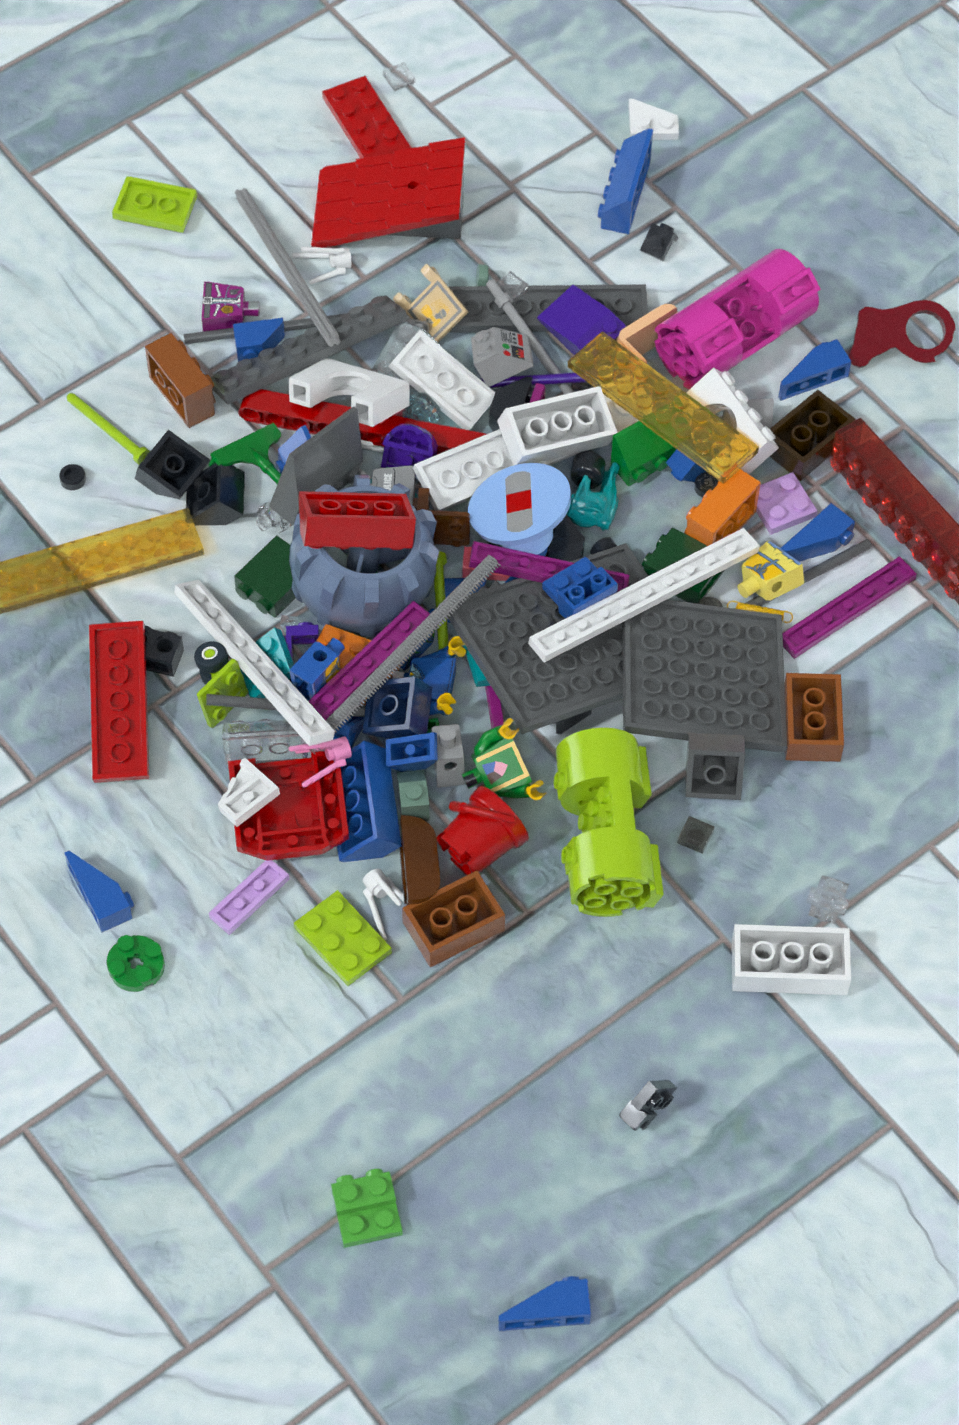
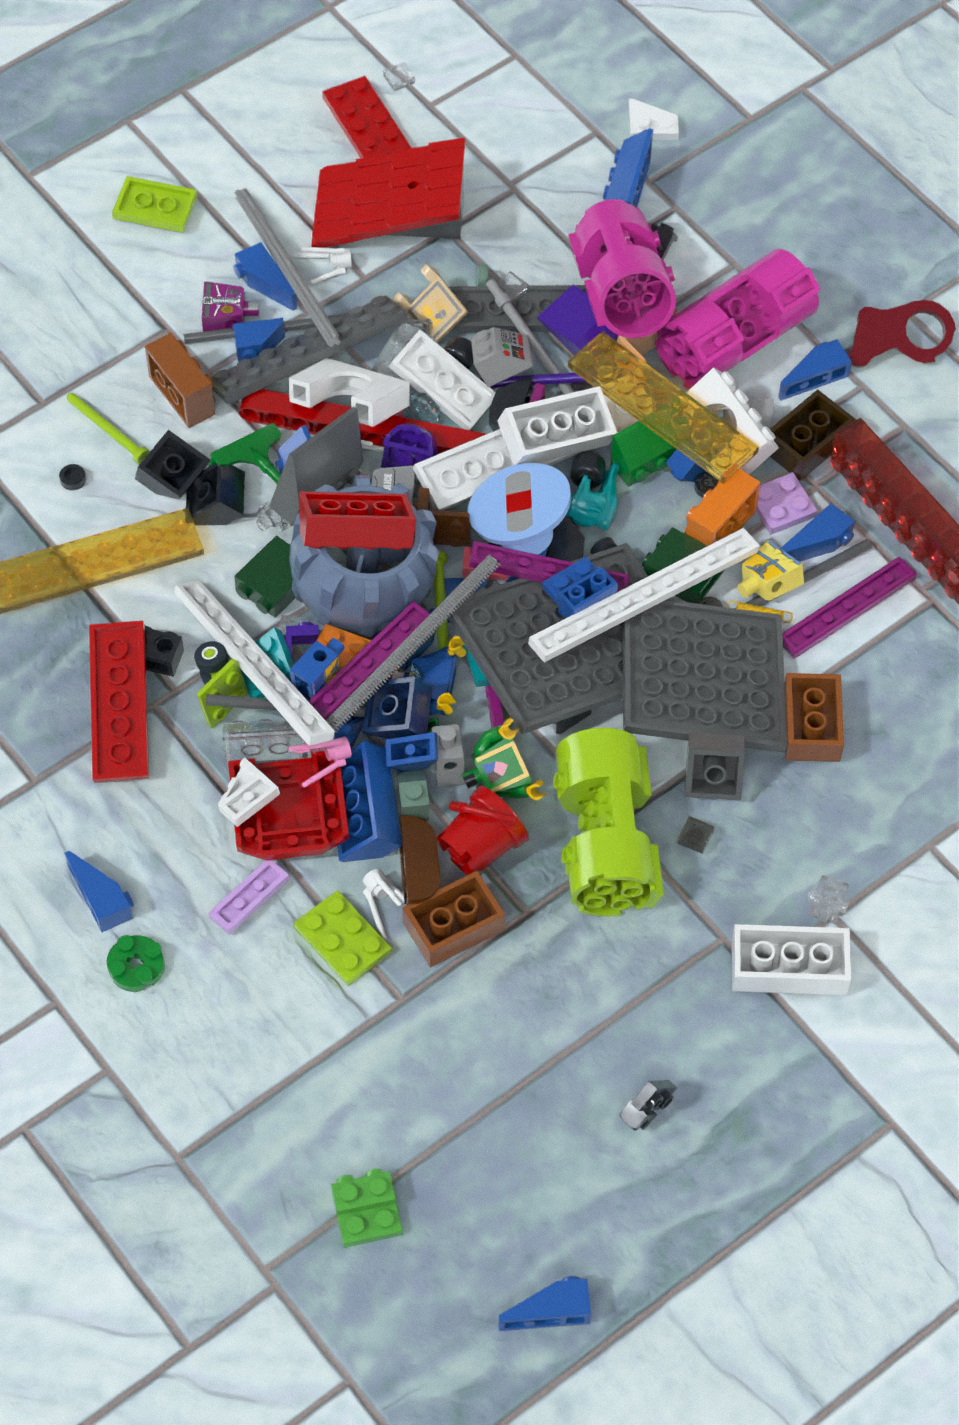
none -> blue slope [233,242,297,311]
none -> black head [443,337,474,370]
none -> dark pink cylinder [568,199,676,338]

